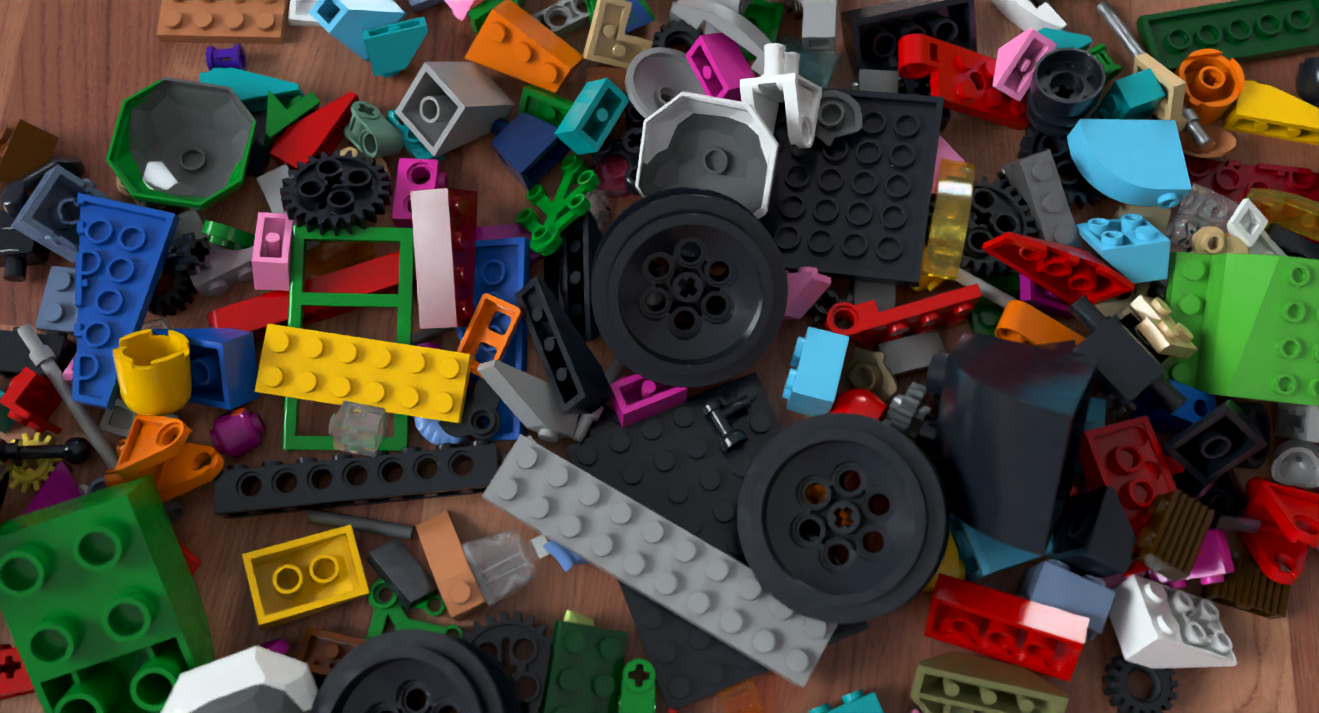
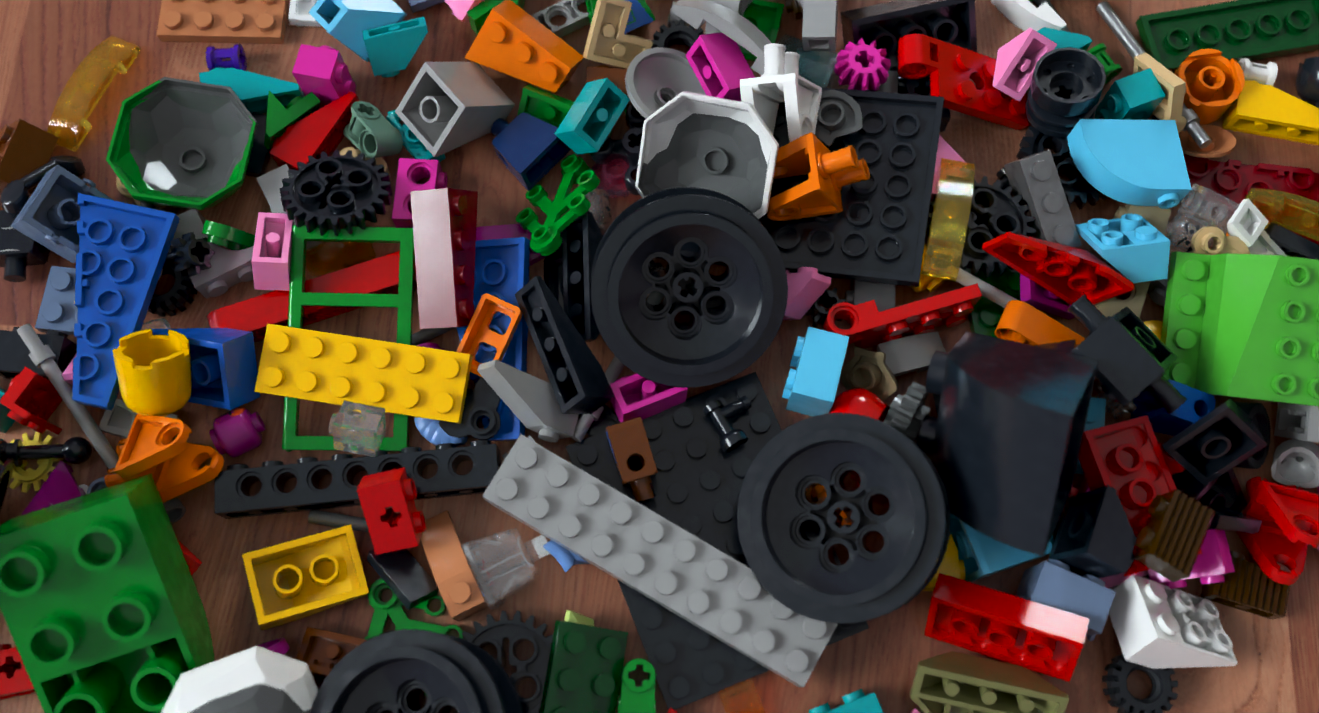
tan plate [1130,295,1198,359] -> none
none -> clear yellow slope [47,35,141,152]
none -> dark pink brick [292,44,356,107]
none -> red brick [357,467,426,555]
none -> reddish brown torso [606,417,658,502]
none -> orange piece [767,132,870,221]
none -> dark pink gear [834,38,891,92]
none -> white bush [1238,58,1278,86]

